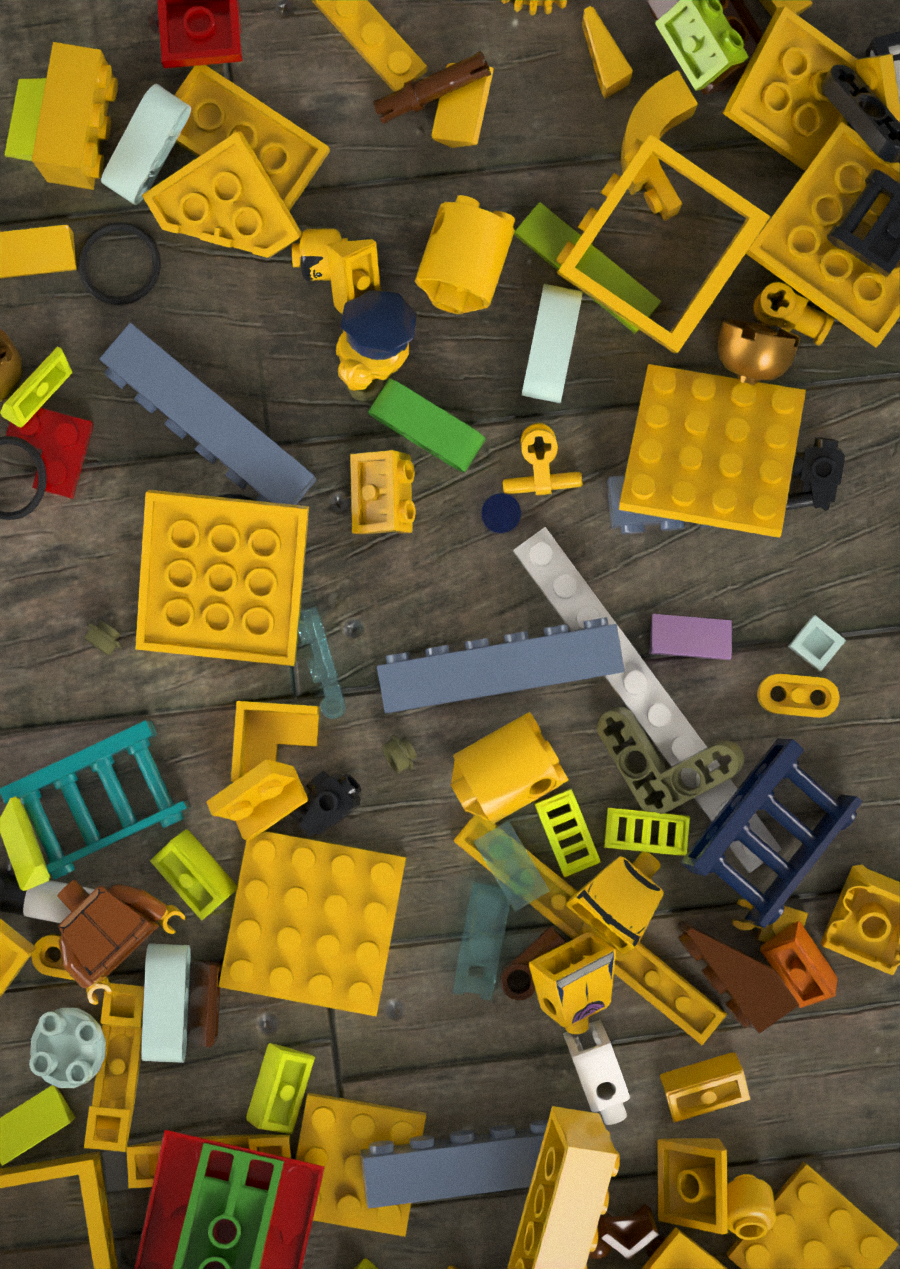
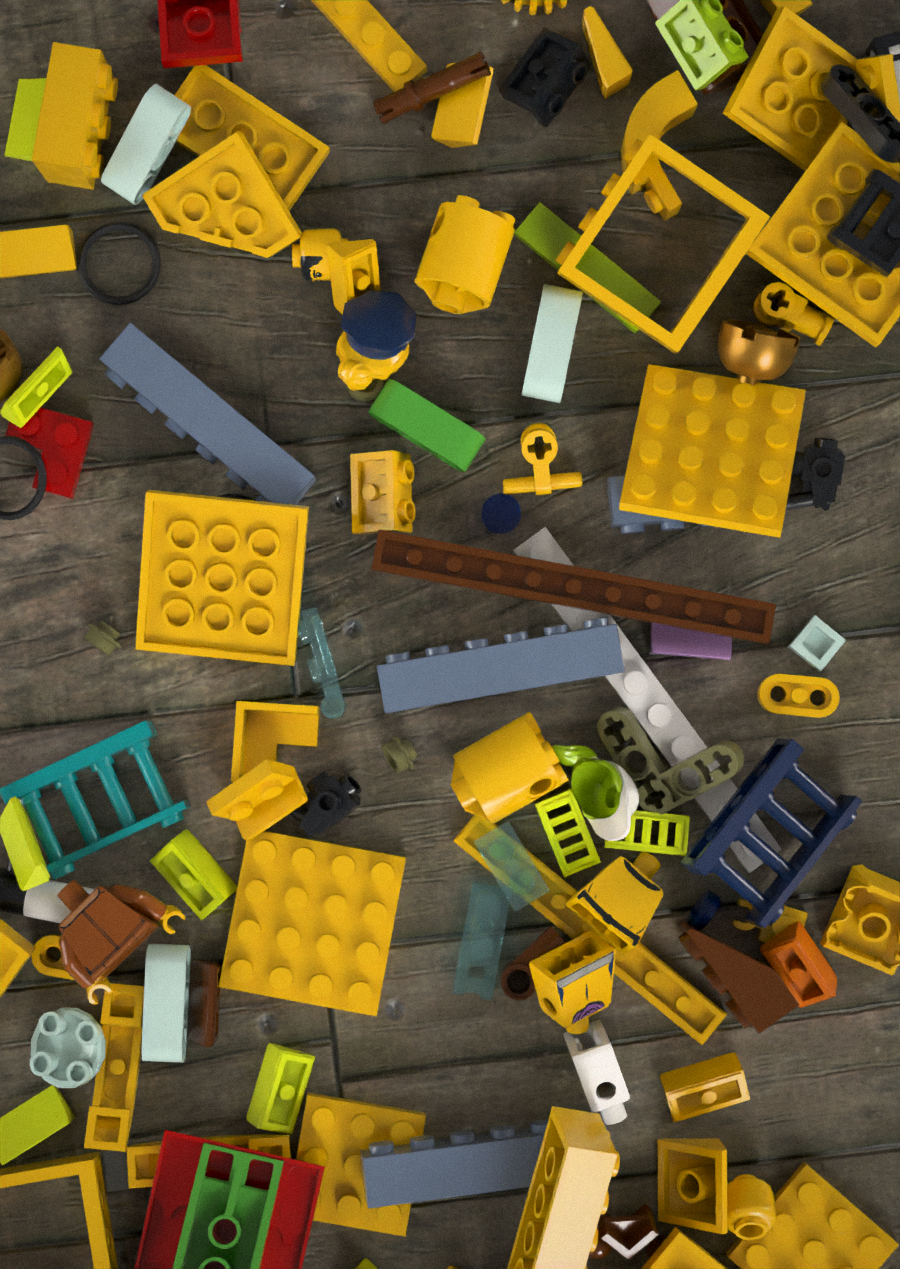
none -> reddish brown plate [371,530,776,644]
none -> black bracket [499,27,591,127]
none -> lime hair [552,745,639,841]
none -> tile [686,889,721,930]

